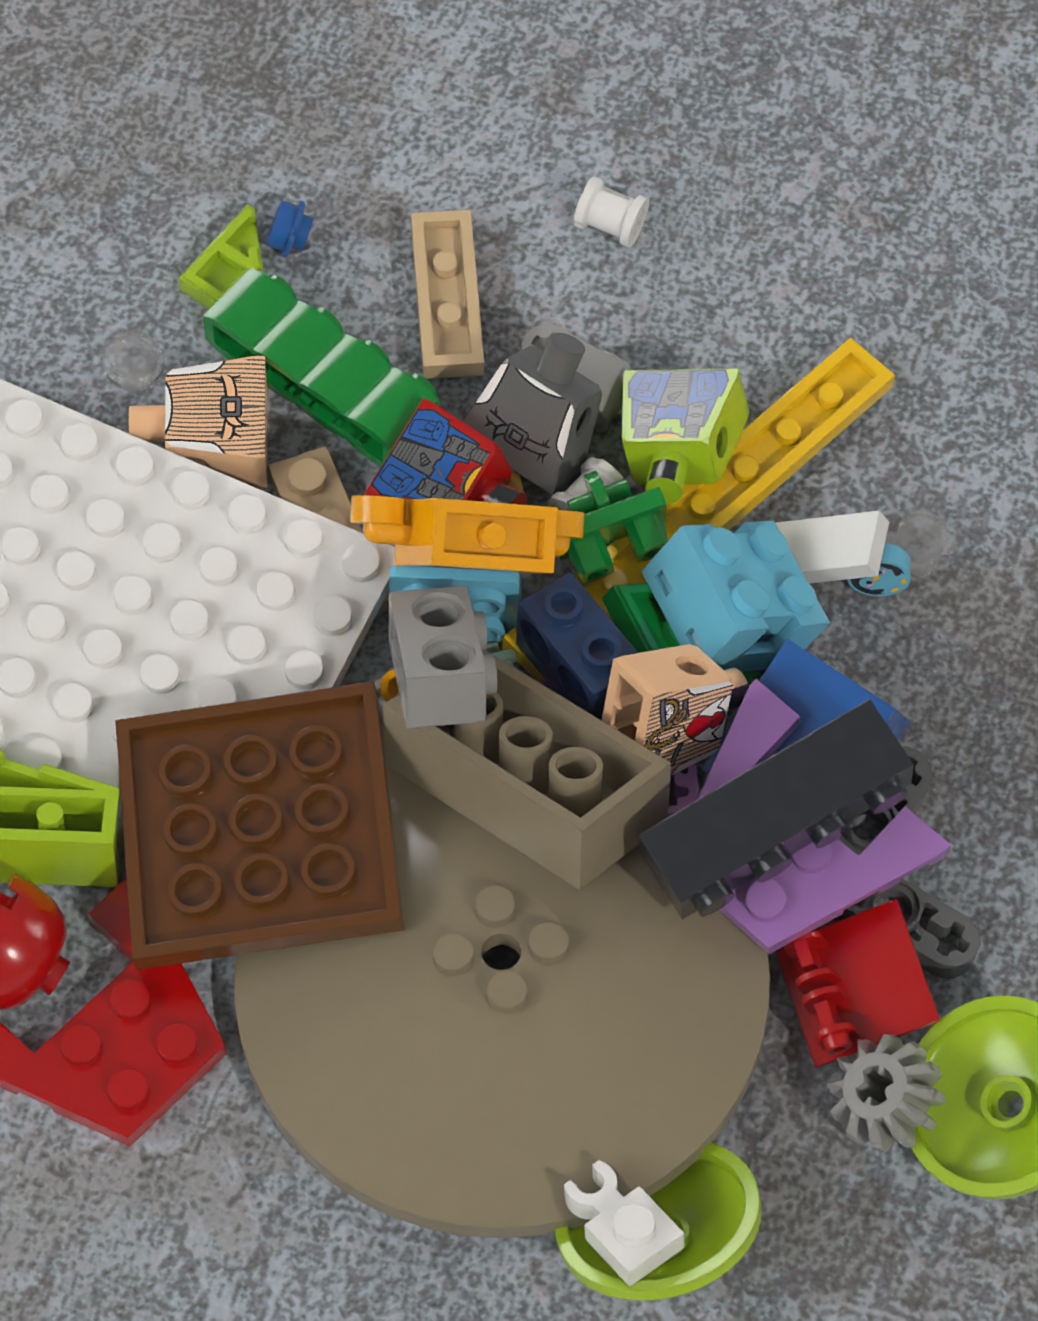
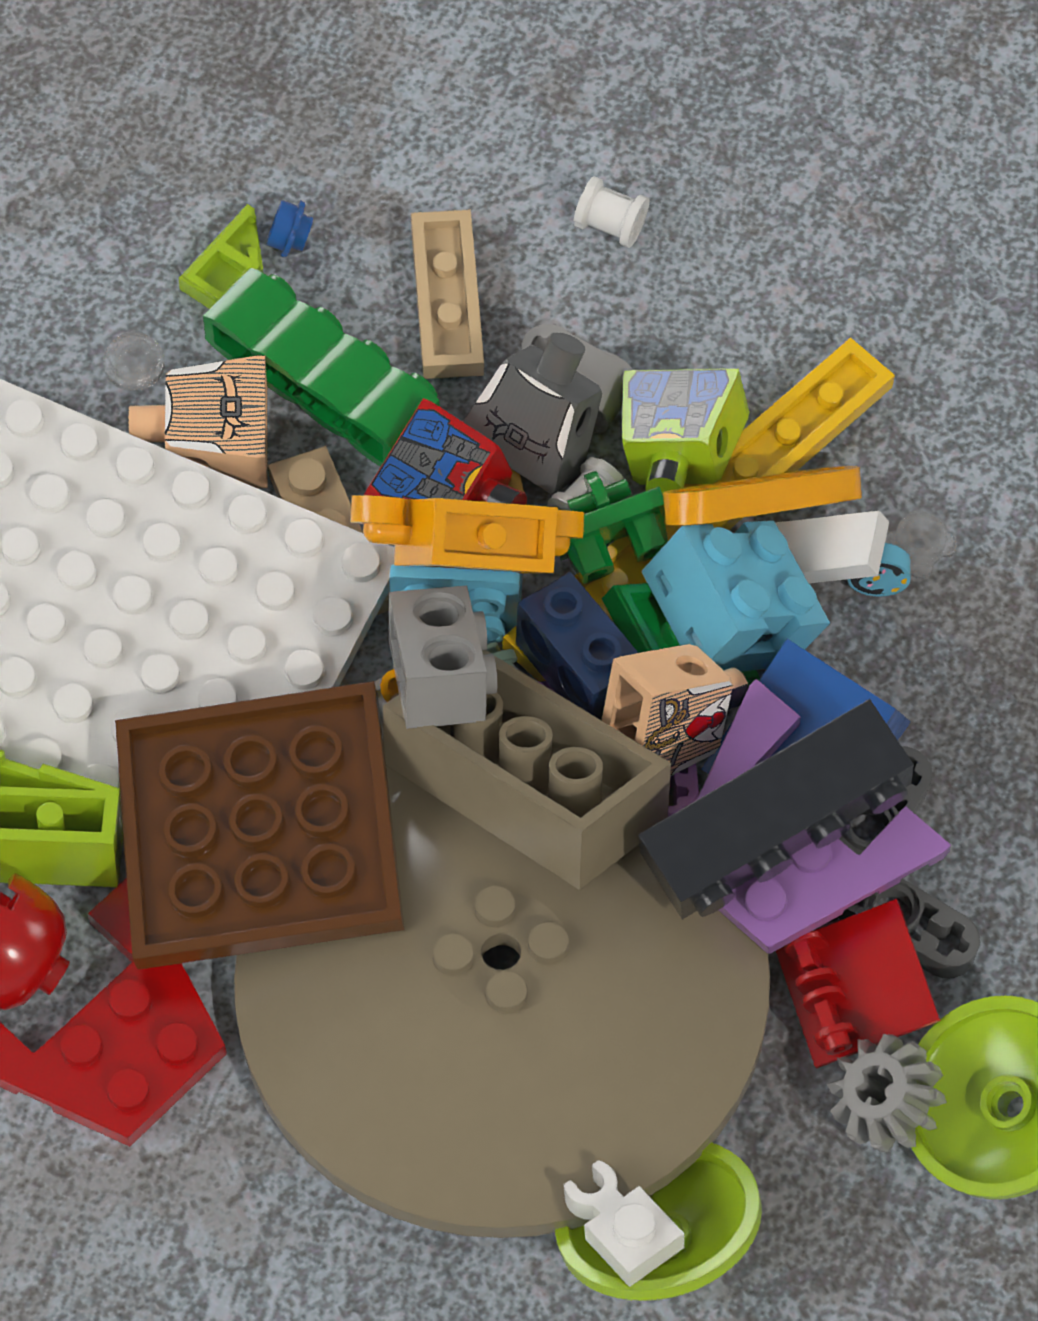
none -> light orange beam [663,466,862,525]

